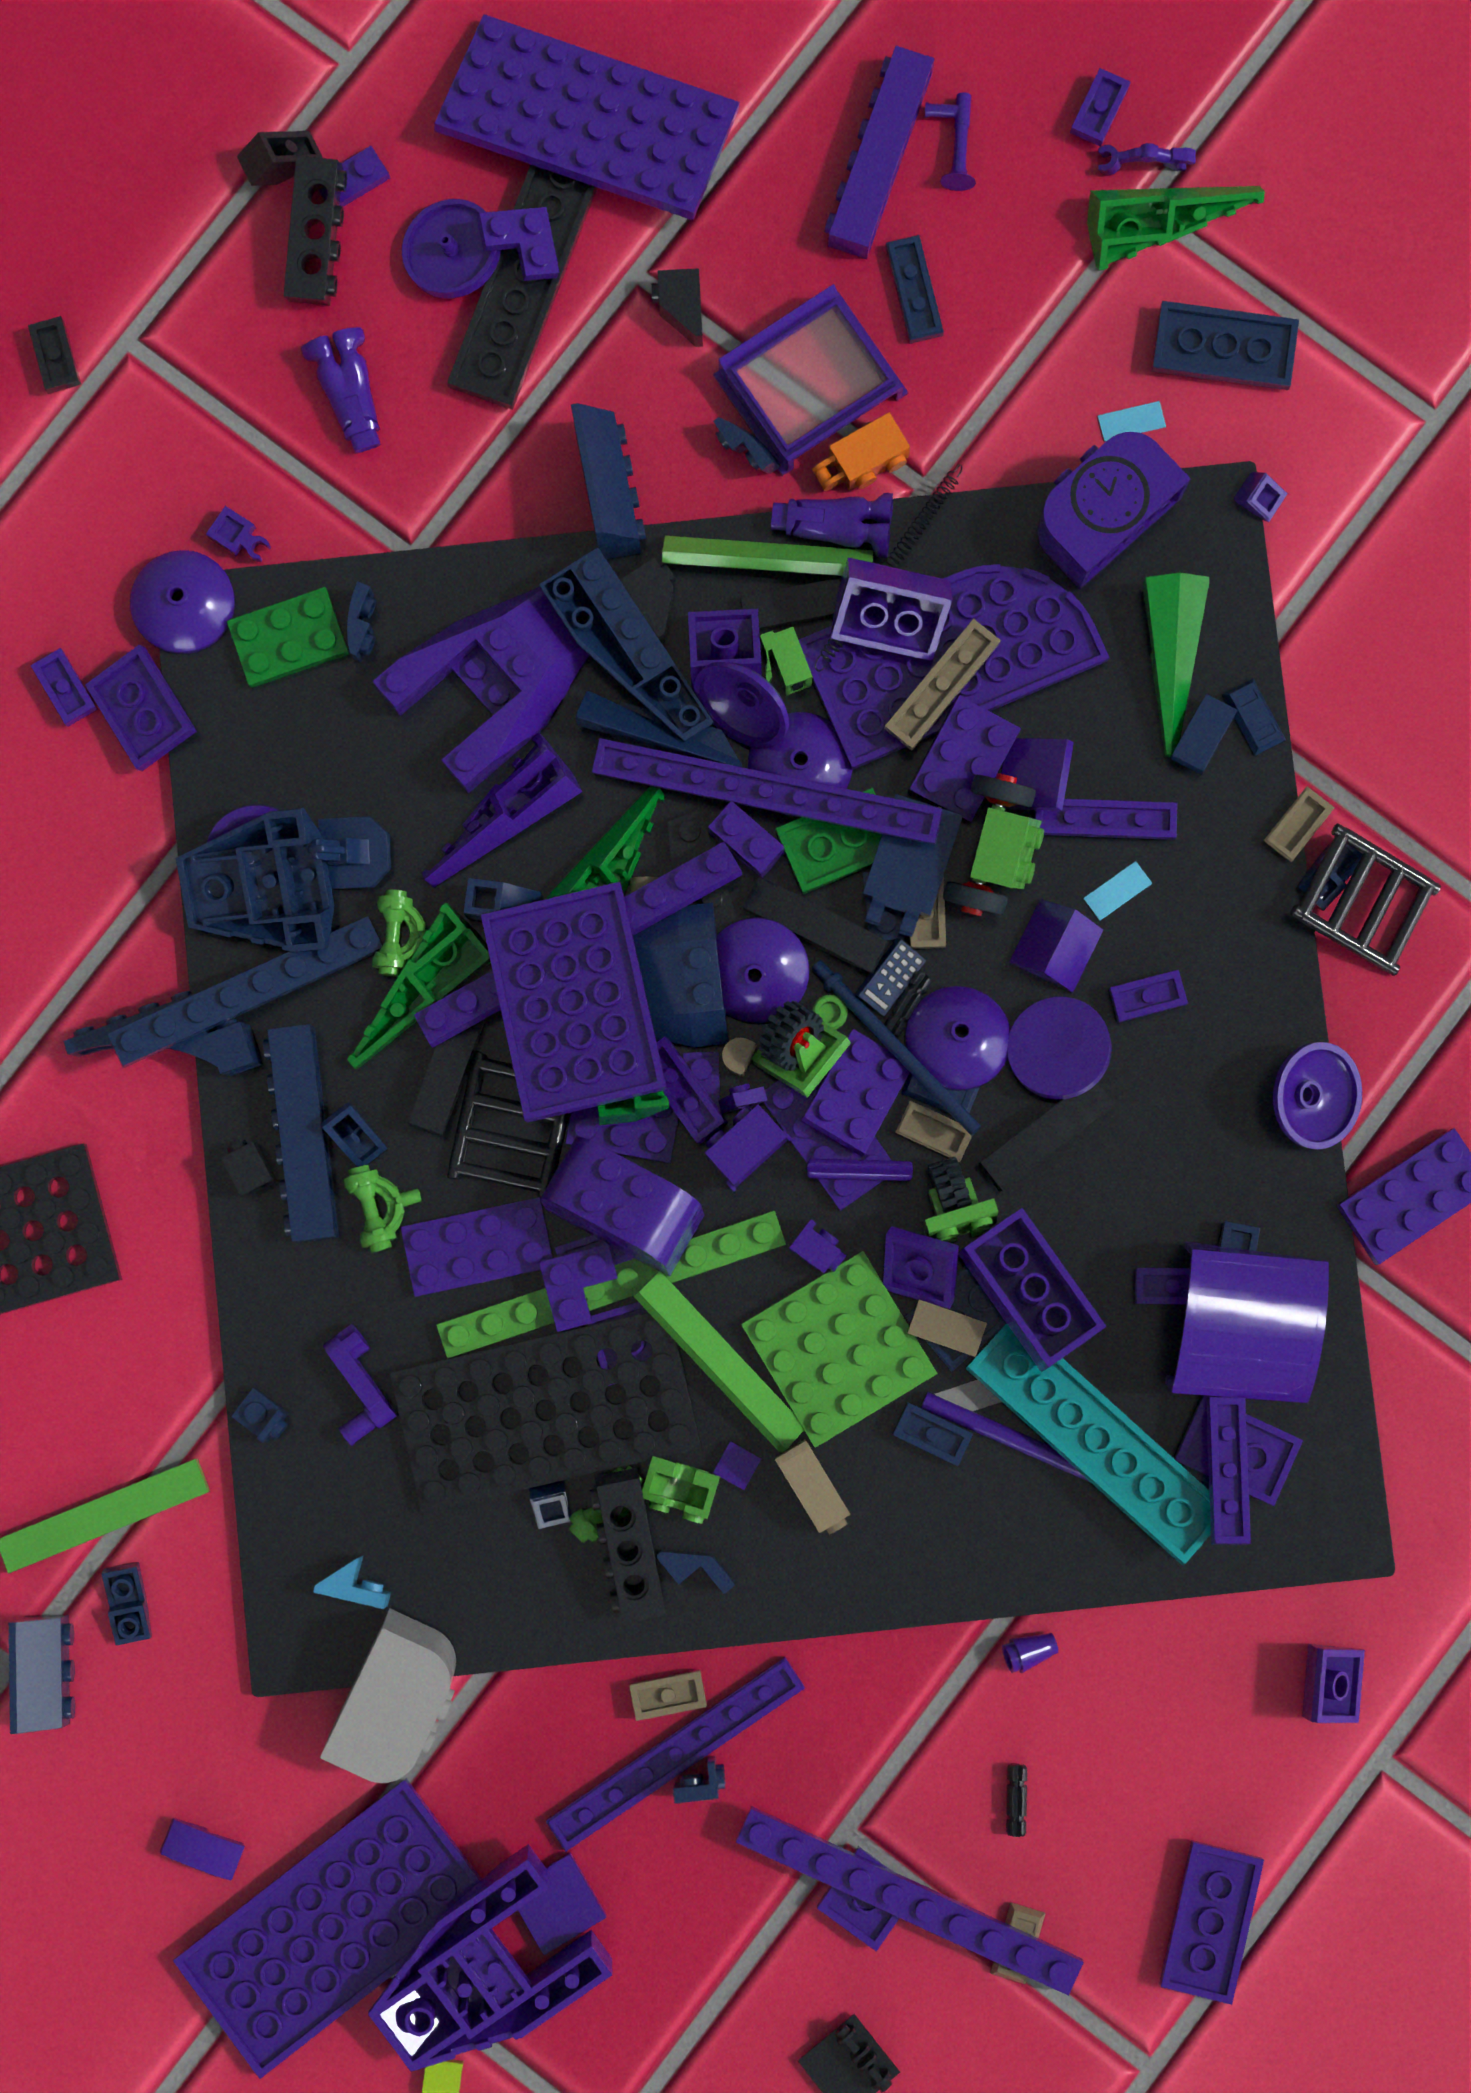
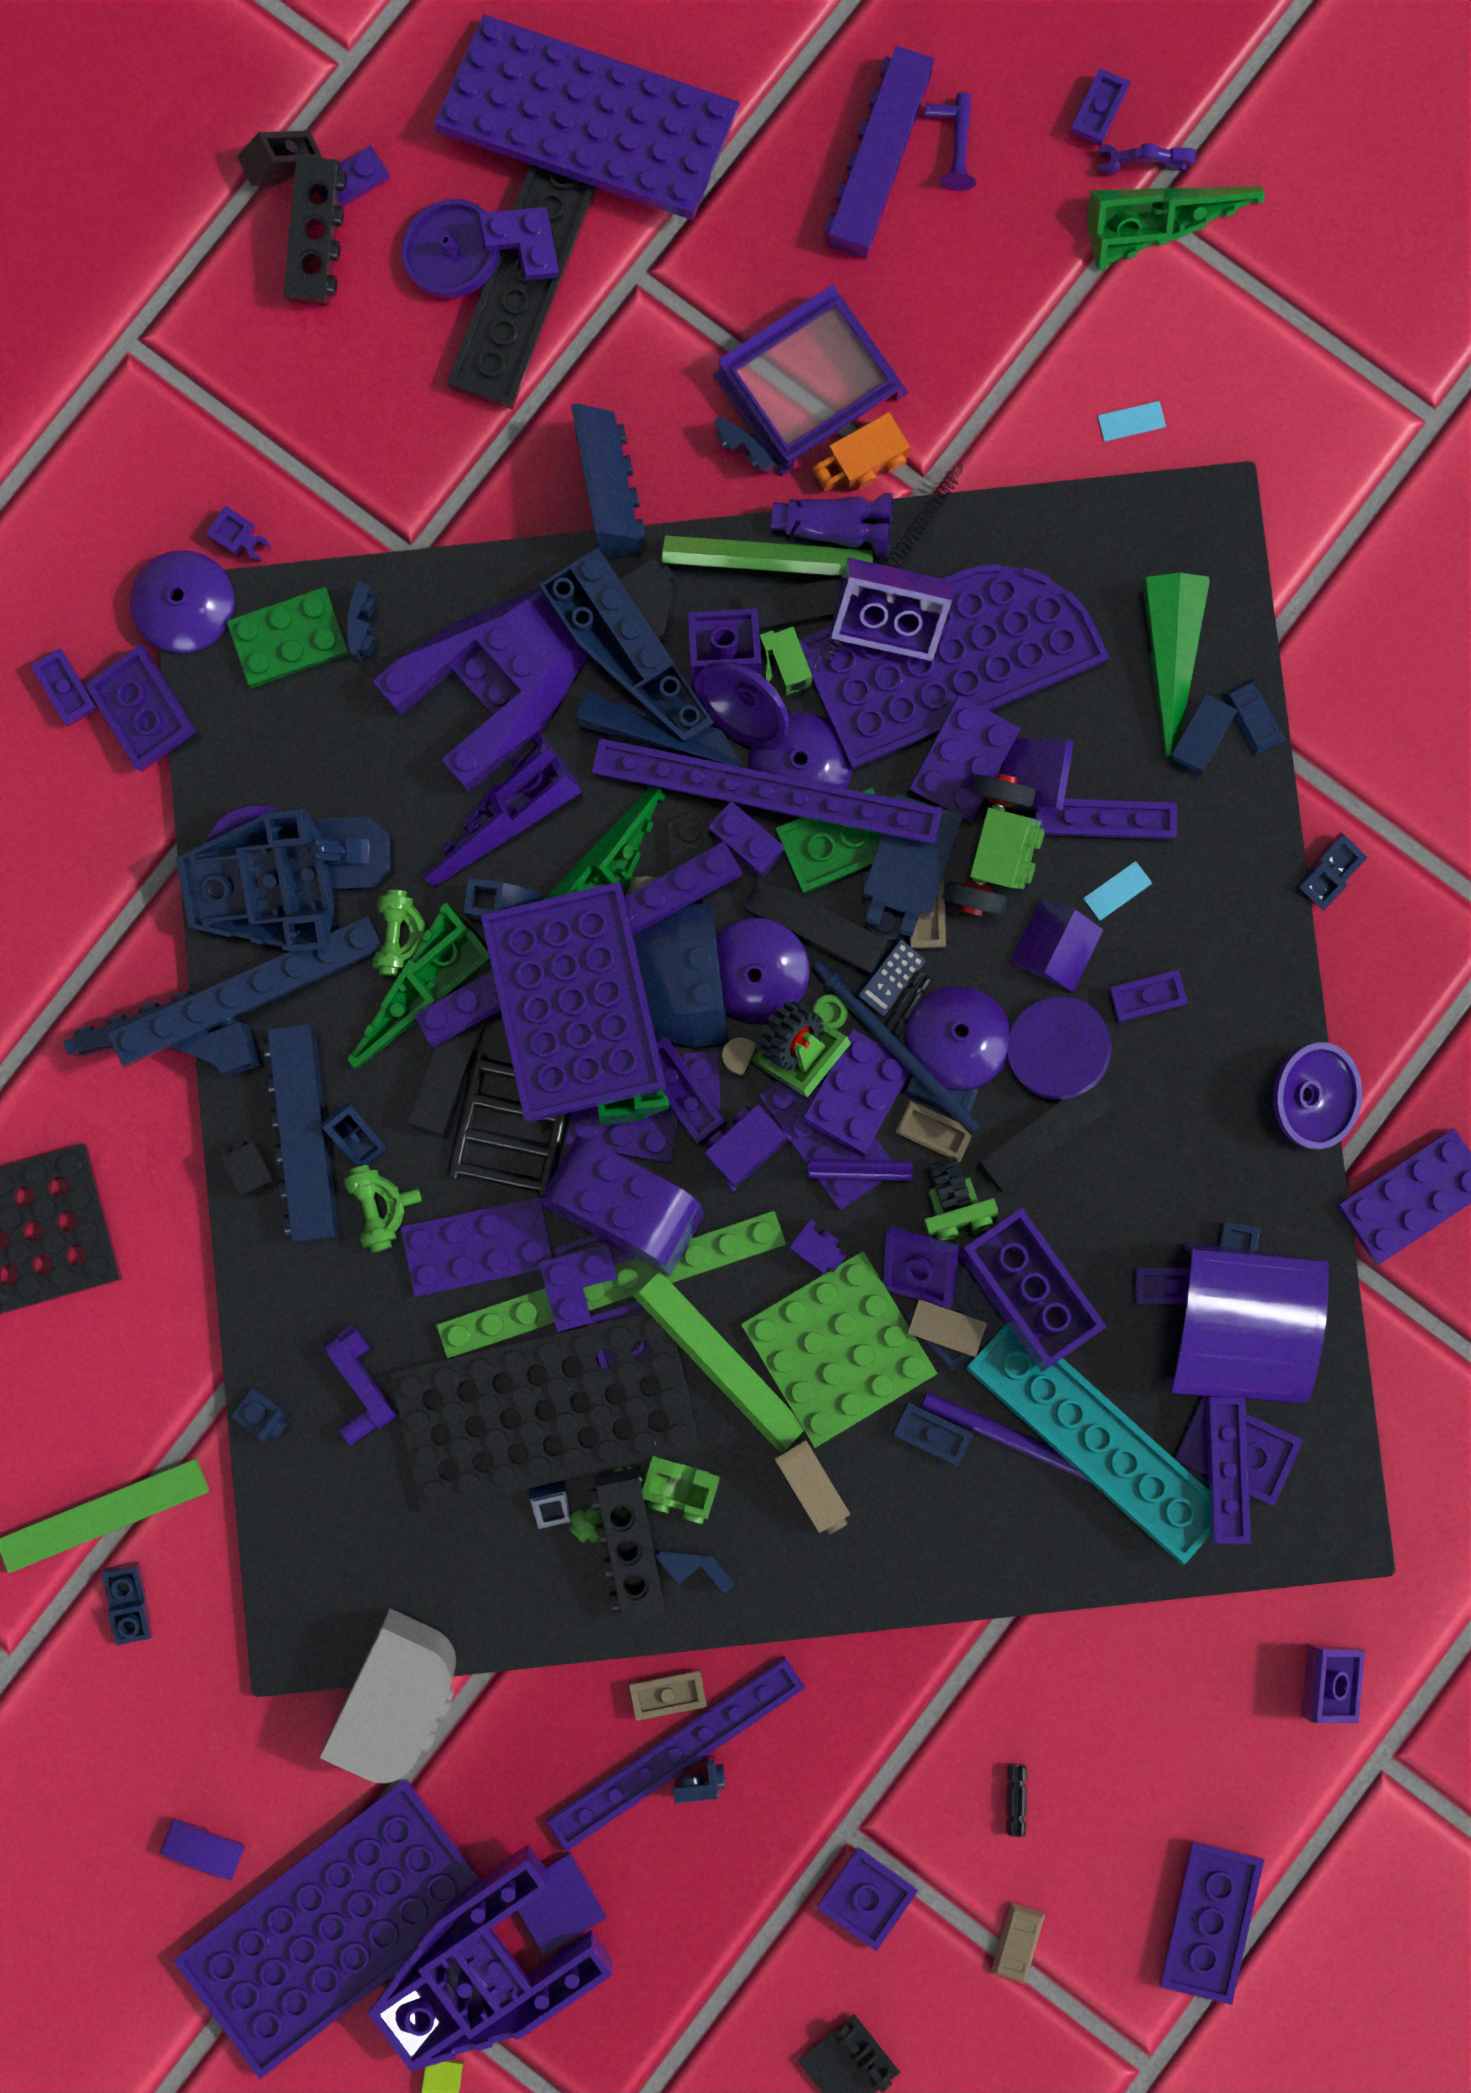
slope [8,1615,76,1734] -> none
black plate [28,316,81,394] -> none
dark purple piece [301,328,381,453] -> none
dark azure slope [313,1556,391,1609] -> none
black slope [651,268,703,347] -> none
dark purple tile [713,1441,762,1490] -> none
dark purple plate [718,1084,767,1114] -> none
dark purple plate [736,1806,1084,1996] -> none
dark tan plate [884,619,1001,751] -> none
dark blue tile [886,235,944,344] -> none
light grey sticker [935,1380,1002,1420] -> none
dark purple cone [1002,1633,1059,1673] -> none
dark purple brick [1037,432,1191,590] -> none
dark blue plate [1152,301,1299,390] -> none
dark purple slope [1234,472,1288,522] -> none
dark tan tile [1264,786,1335,862] -> none
black bar [1290,823,1441,976] -> none

